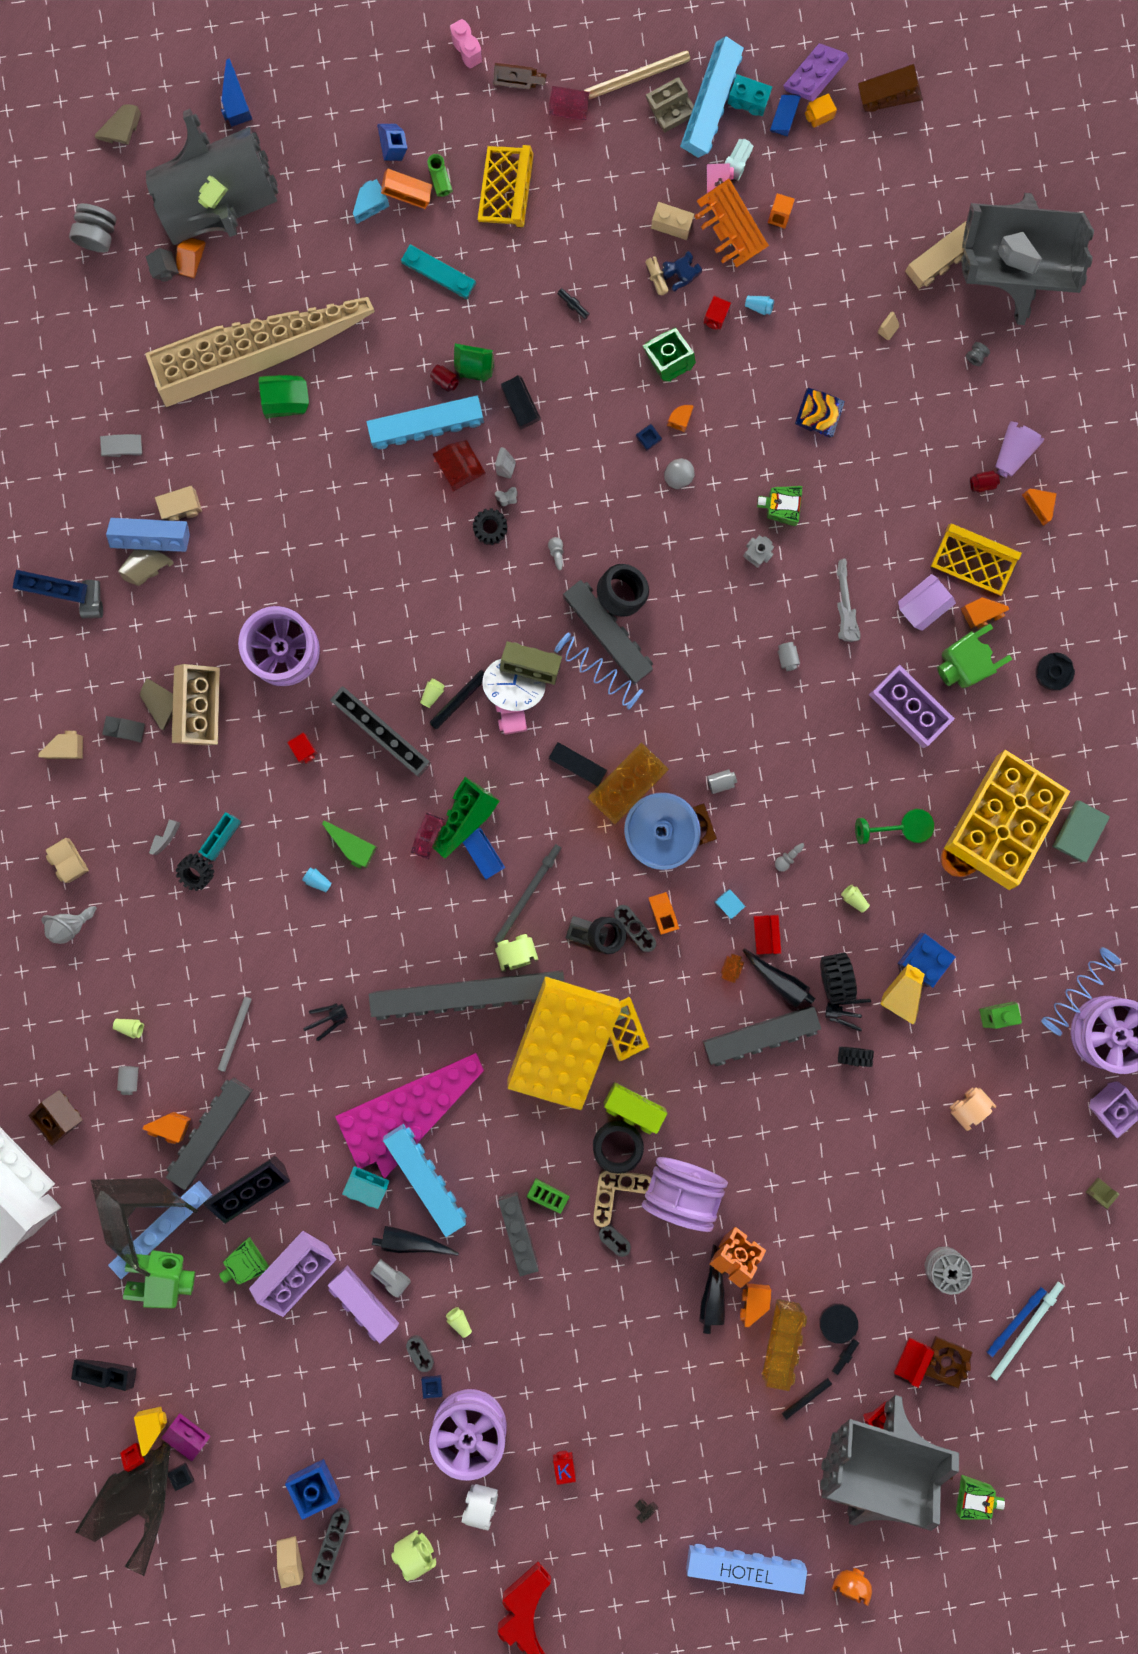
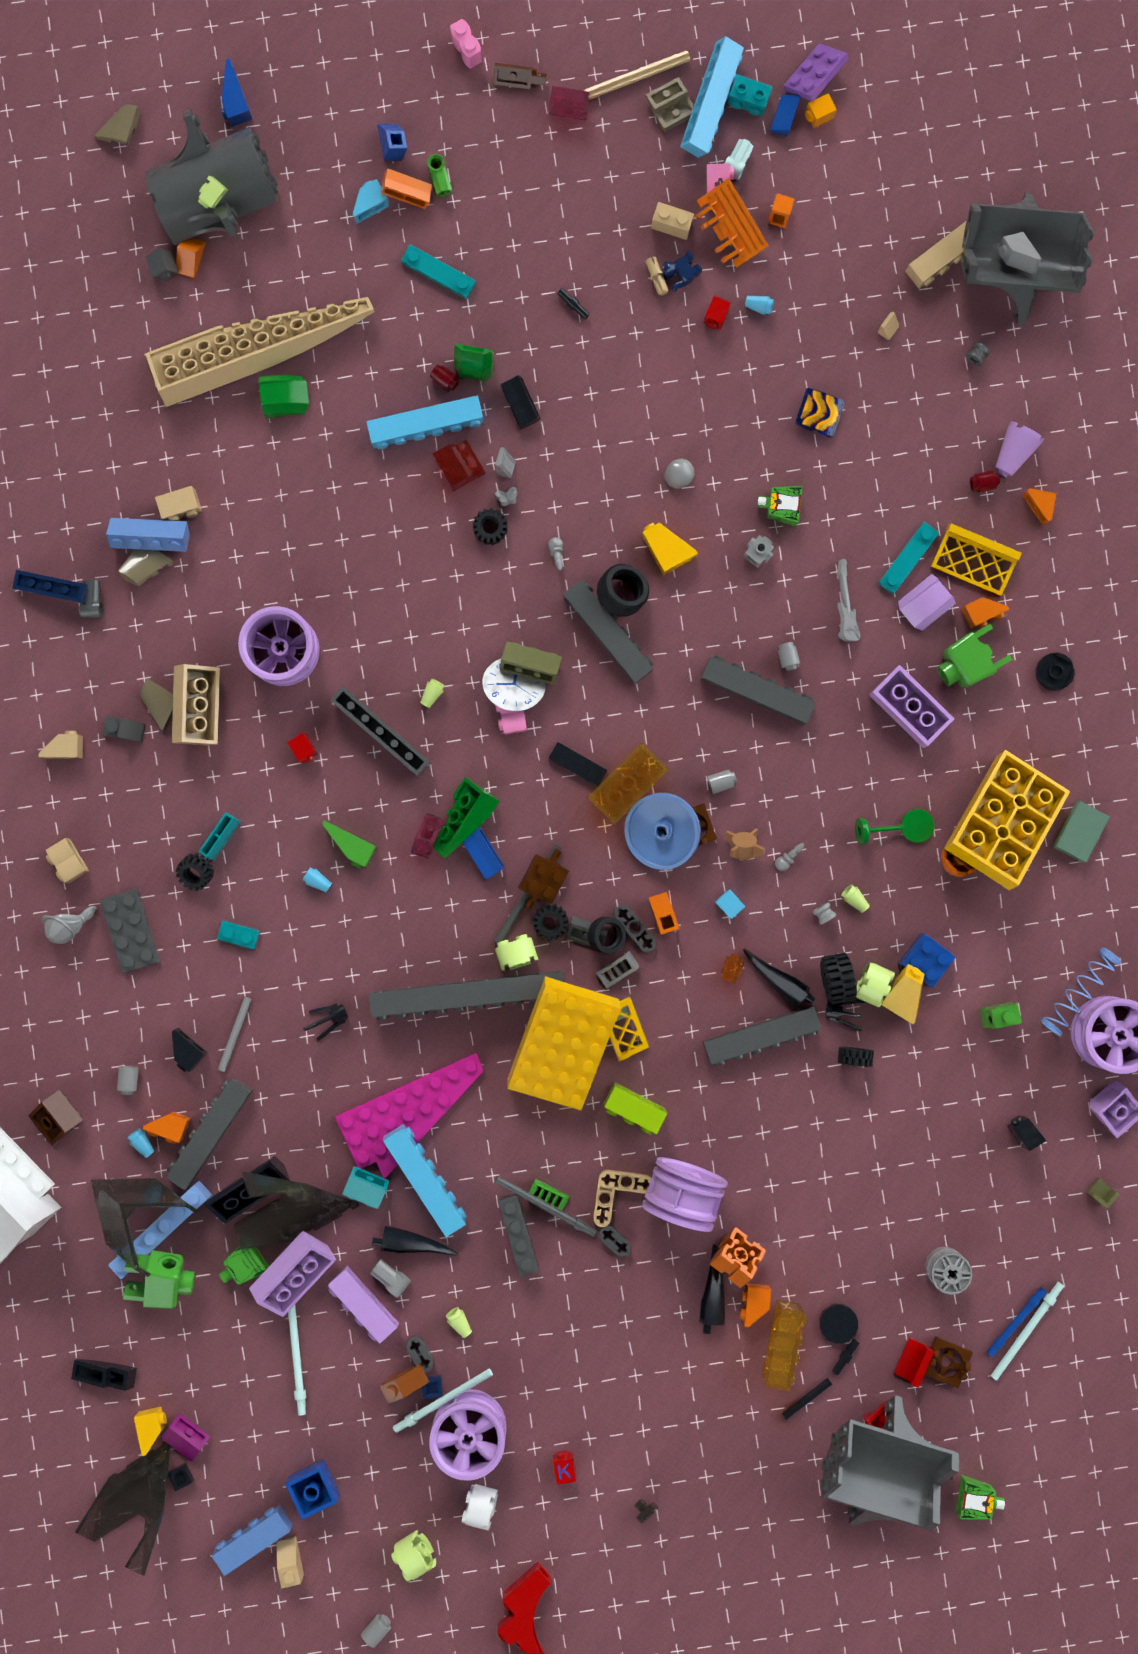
light grey wheel [69,203,117,253] -> none
light grey slope [100,434,142,457] -> none
yellowish green cone [113,1019,144,1039] -> none
red plate [120,1443,145,1472] -> none
light grey slope [149,819,180,855] -> none
dark grey beam [312,1508,350,1585] -> none
black axle [430,670,485,729] -> none
yellow fence [477,145,534,227] -> none
light blue piece [554,632,643,709] -> none
black tyre [593,1121,644,1174] -> none
dark blue tile [636,424,662,451] -> none
green slope [642,327,696,382] -> none
orange brick [667,405,694,432] -> none
light blue brick [686,1544,807,1595] -> none
red panel [753,915,781,955] -> none
orange cylinder [831,1568,872,1606] -> none
reddish brown wedge [858,64,923,112] -> none
light nougat brick [950,1087,996,1131] -> none
none -> dark grey plate [99,888,161,973]
none -> medium azure cone [127,1128,155,1158]
none -> black slope [172,1028,208,1072]
none -> medium blue brick [211,1505,293,1576]
none -> teal plate [217,920,260,949]
none -> clear smoke windscreen [234,1172,359,1249]
none -> light aqua bar [288,1305,306,1416]
none -> light grey brick [361,1614,391,1648]
none -> dark orange slope [380,1364,429,1404]
none -> light aqua bar [393,1369,493,1433]
none -> dark grey bar [494,1176,597,1237]
none -> reddish brown plate [518,848,570,909]
none -> black tyre [533,903,568,941]
none -> light grey slope [596,951,640,989]
none -> yellow slope [642,523,698,575]
none -> dark grey brick [700,655,816,726]
none -> medium nougat piece [726,828,765,860]
none -> light grey wheel [812,902,837,925]
none -> yellowish green brick [857,962,895,1007]
none -> teal plate [878,522,939,594]
none -> black slope [1007,1116,1046,1151]

